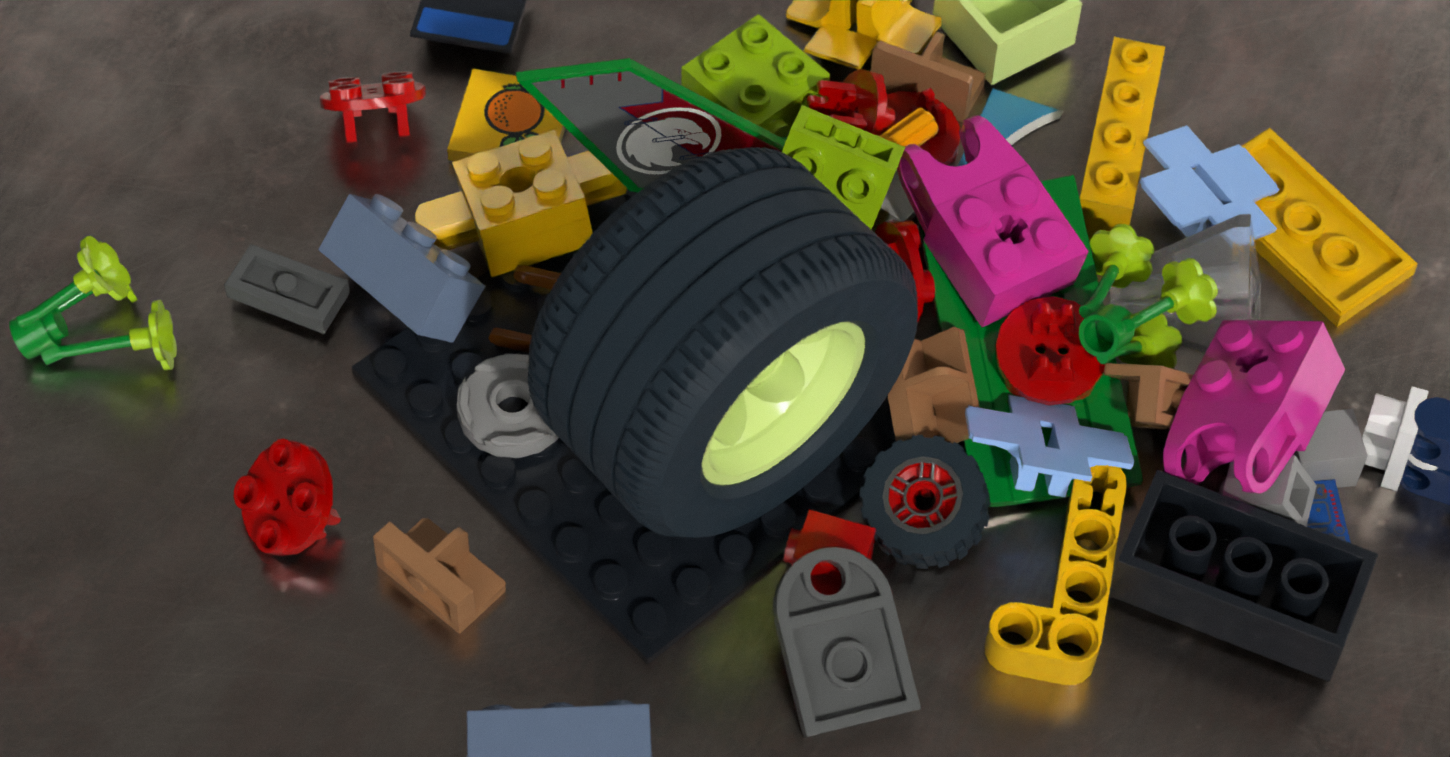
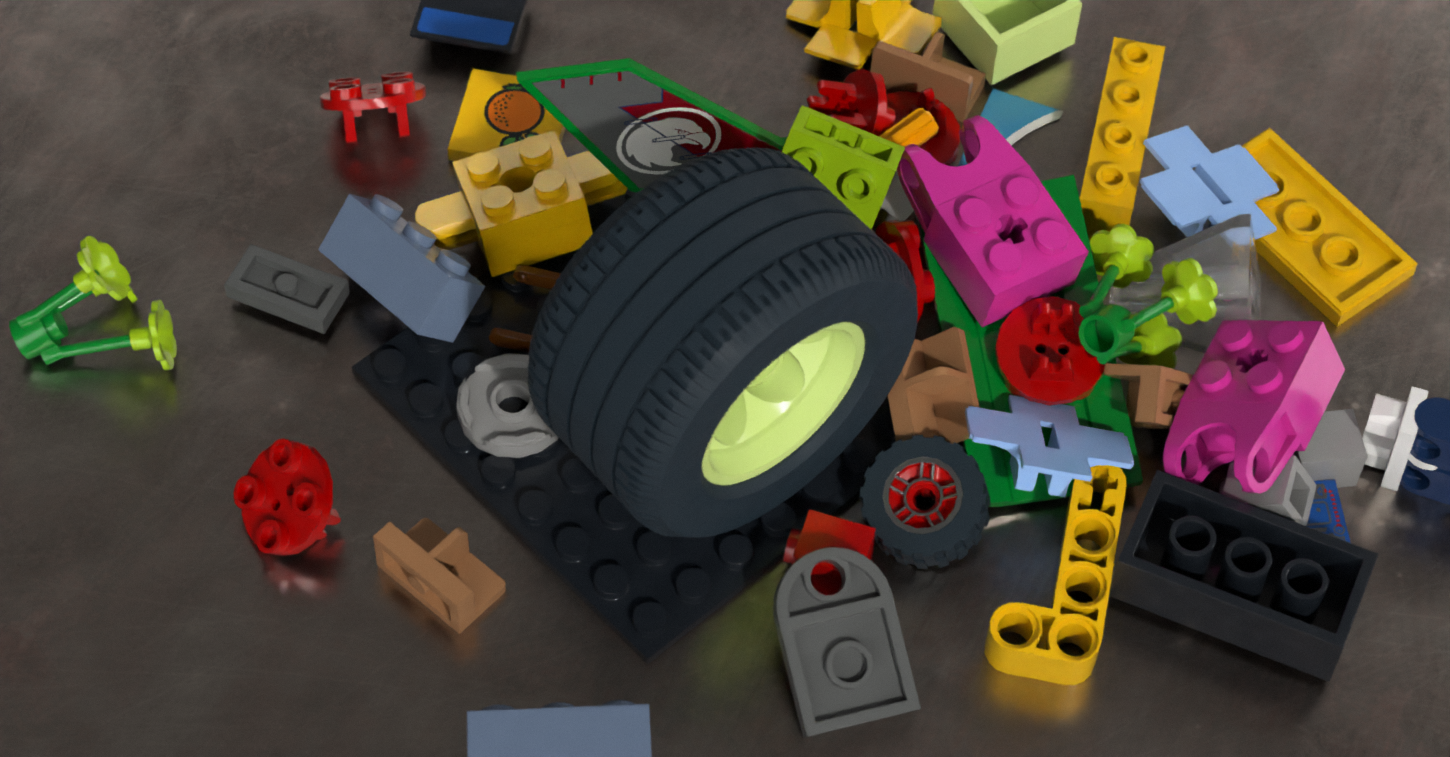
lime brick [681,14,830,137] -> none

